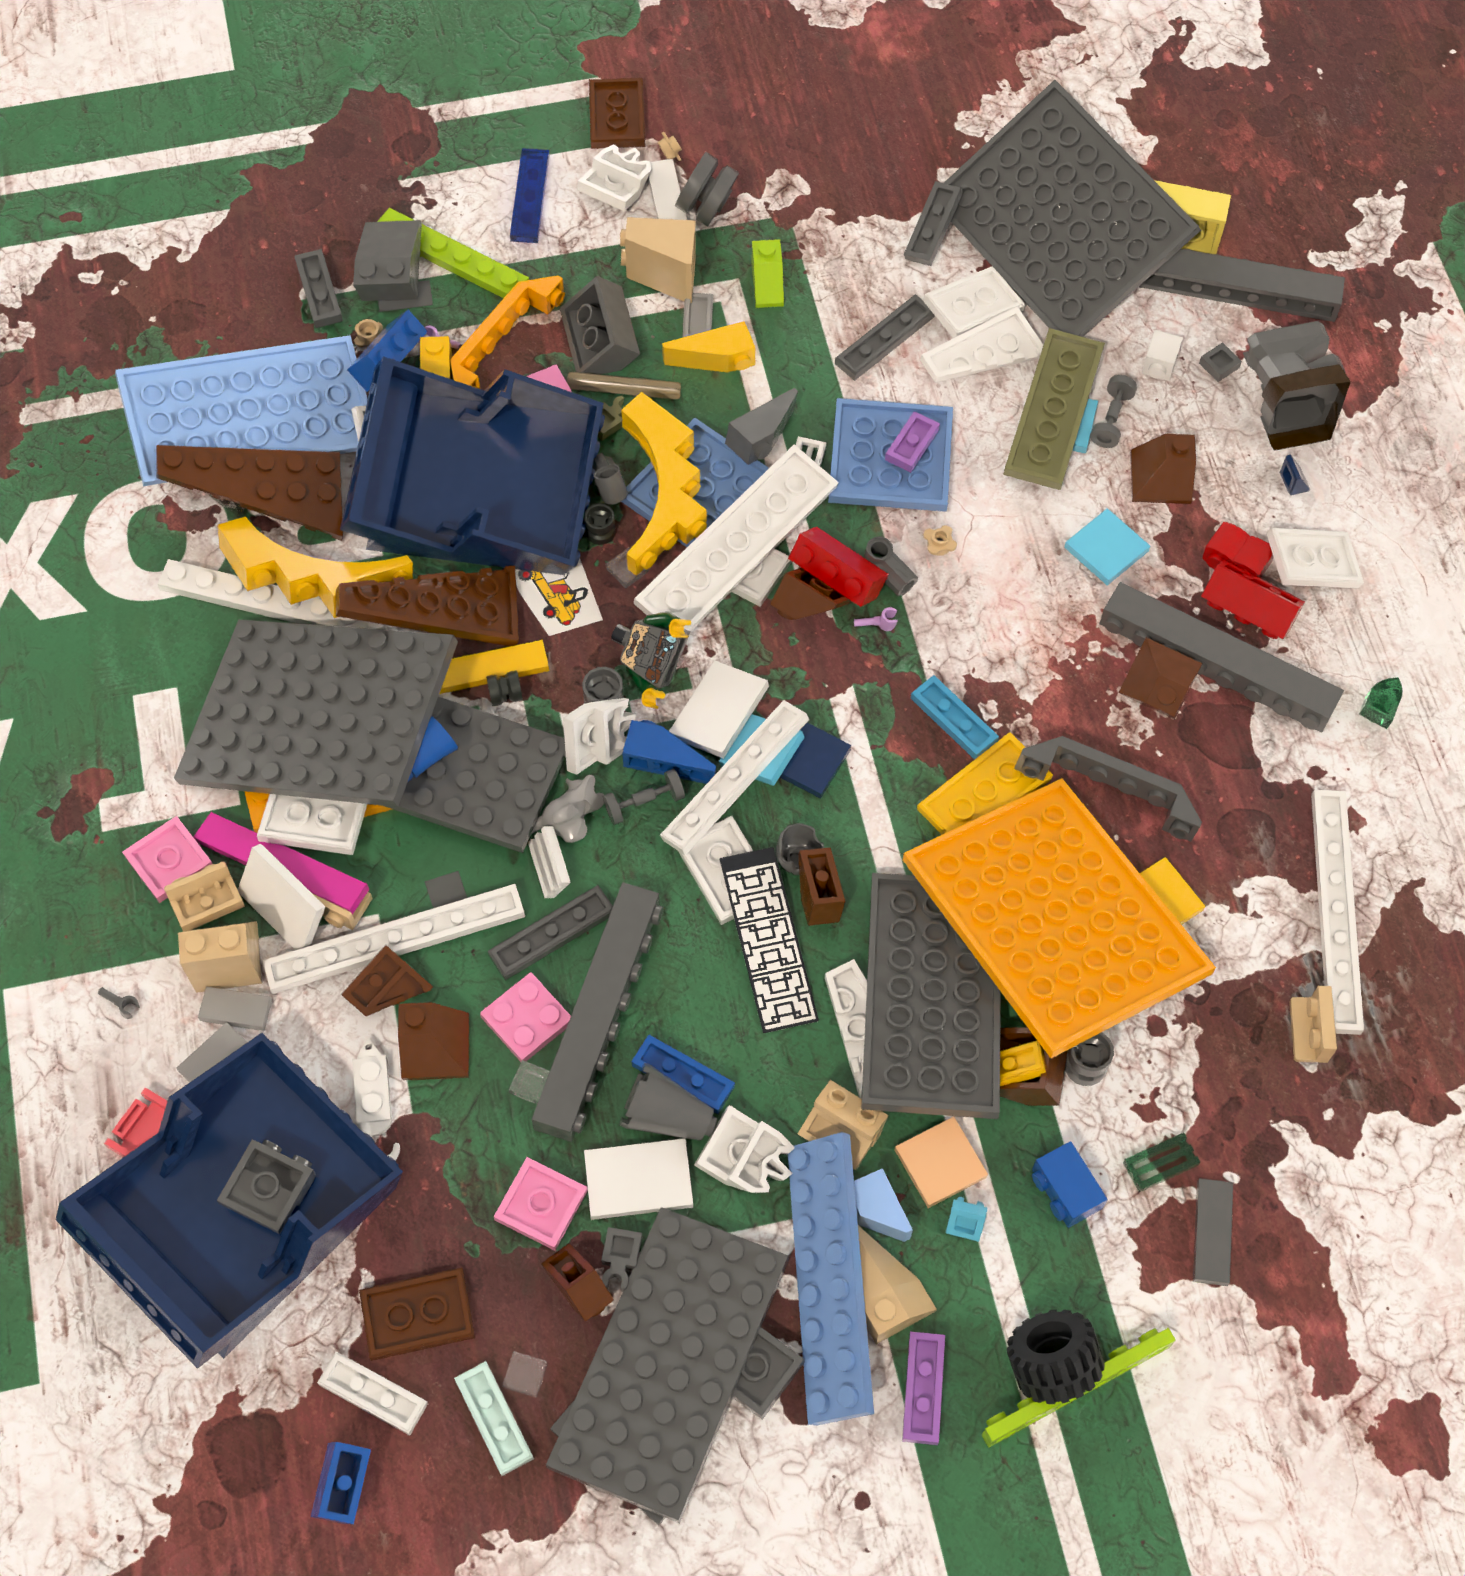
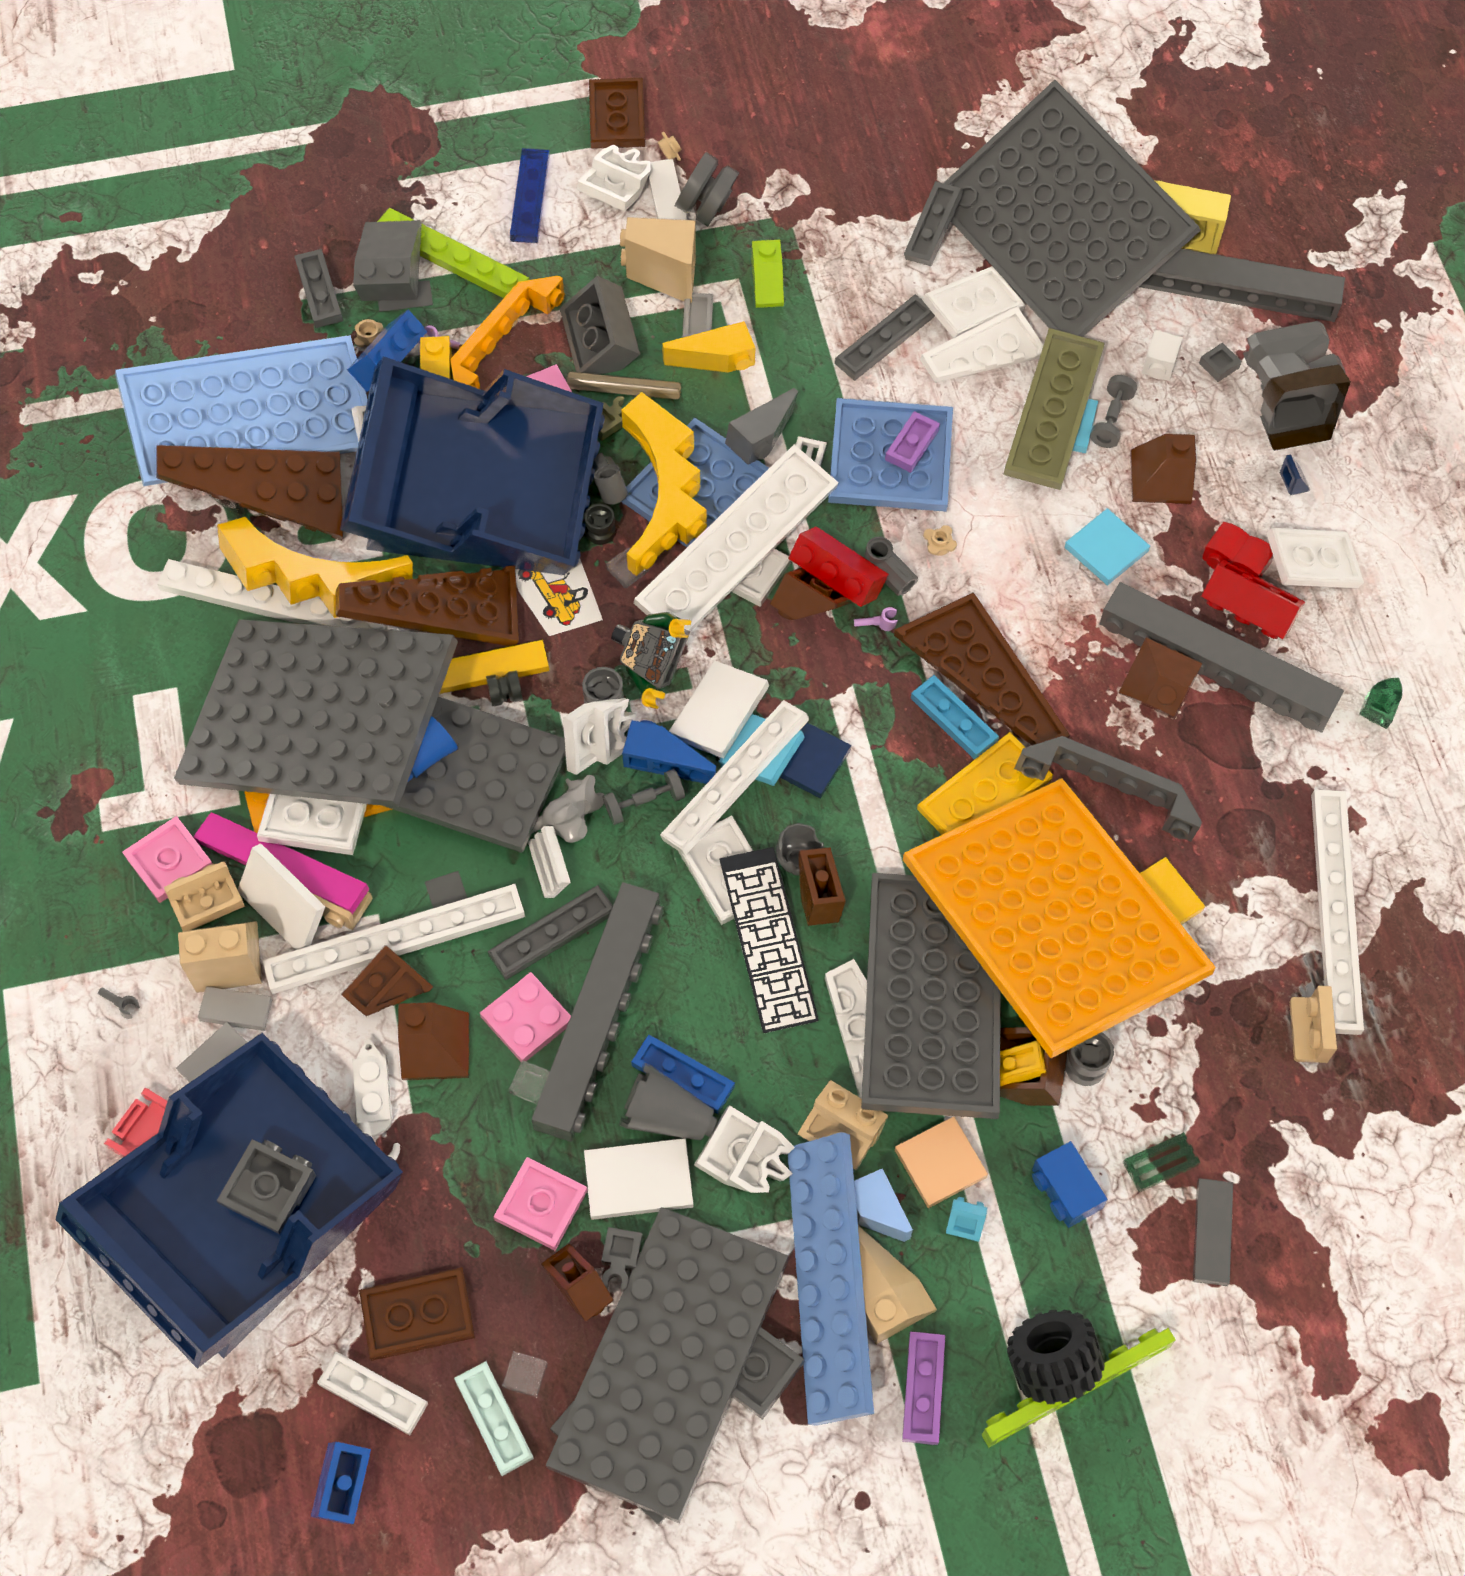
none -> reddish brown wing [894,592,1070,746]

